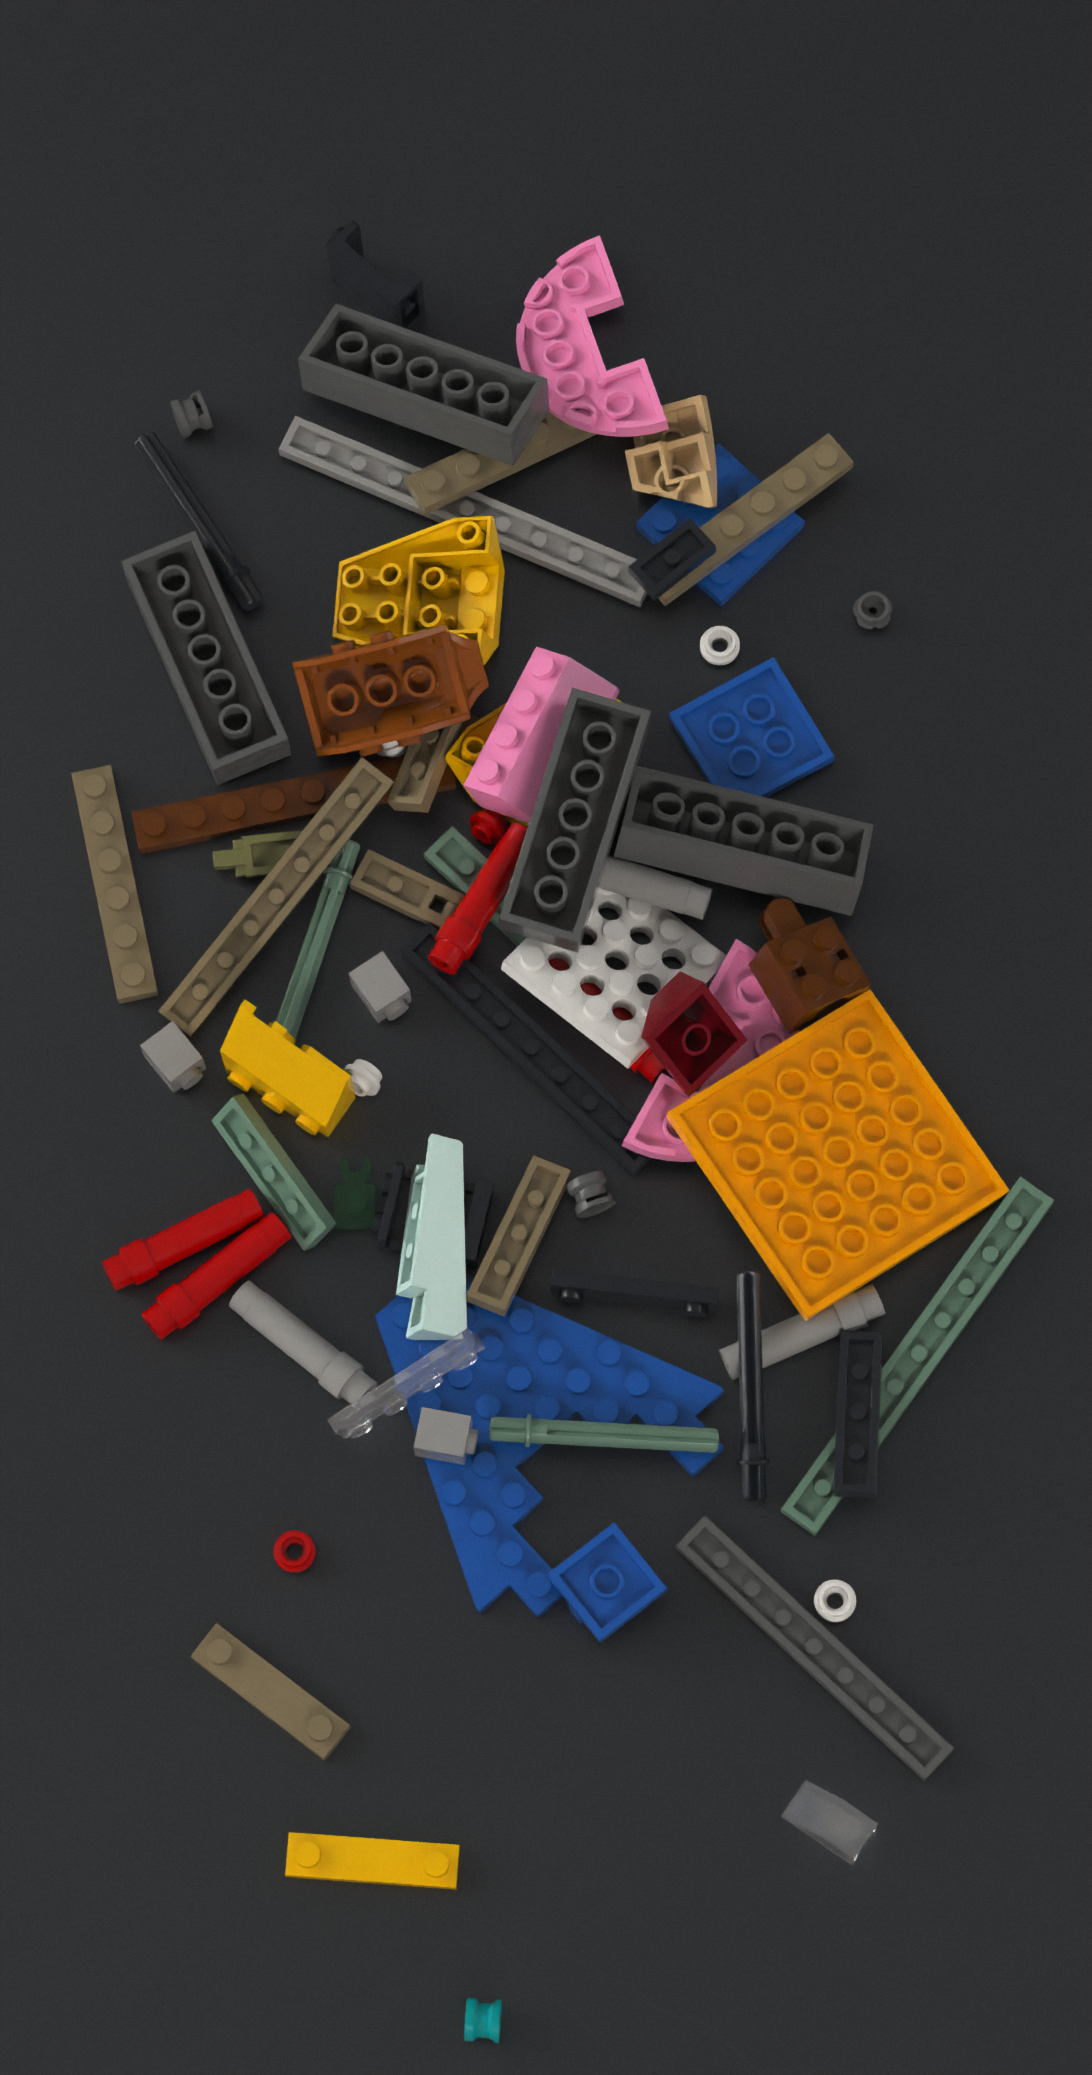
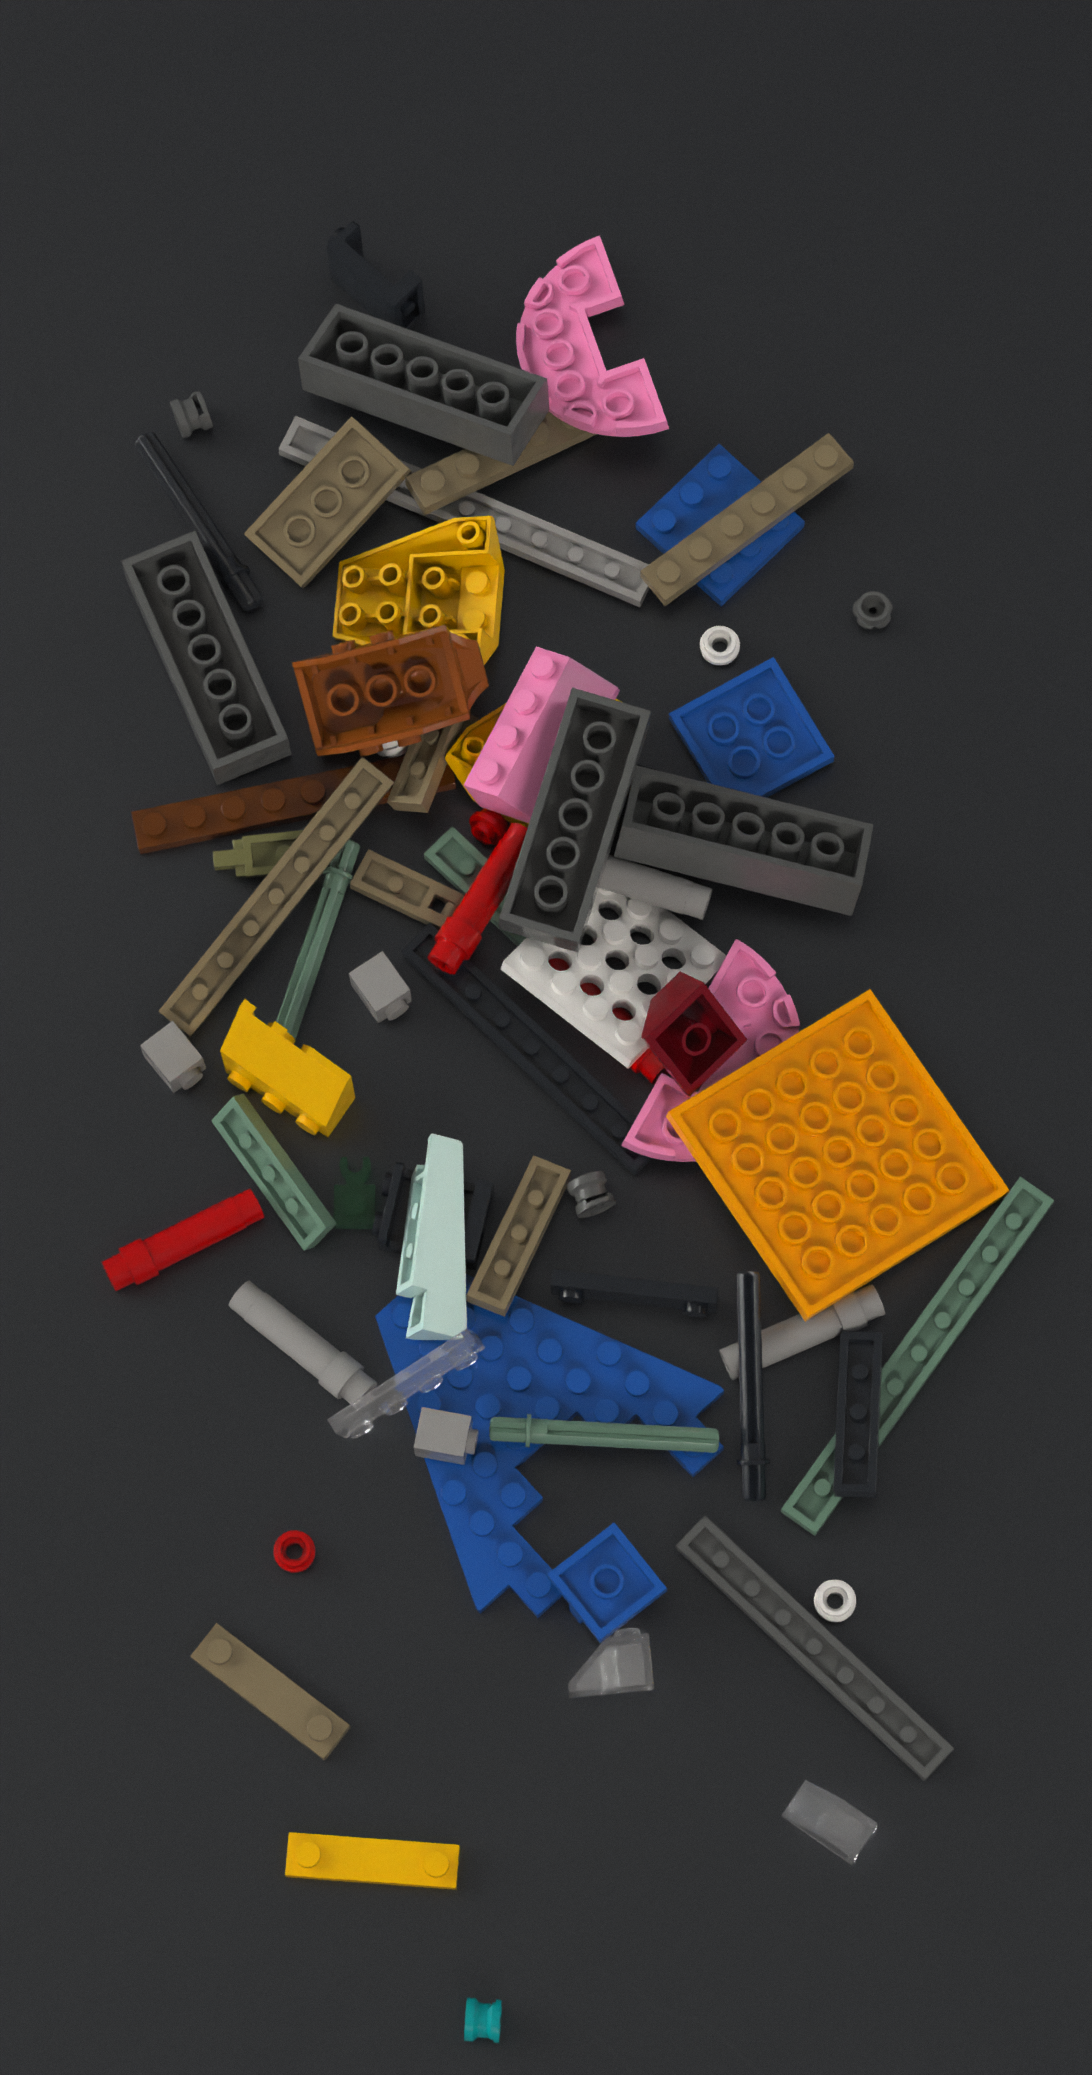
dark tan plate [71,765,159,1004] -> none
red piece [141,1212,292,1340] -> none
white plate [344,1059,382,1097] -> none
tan slope [625,395,717,508] -> none
black plate [628,518,716,601] -> none
reddish brown brick [749,898,872,1033] -> none
none -> dark tan plate [244,416,411,589]
none -> clear slope [568,1628,654,1698]

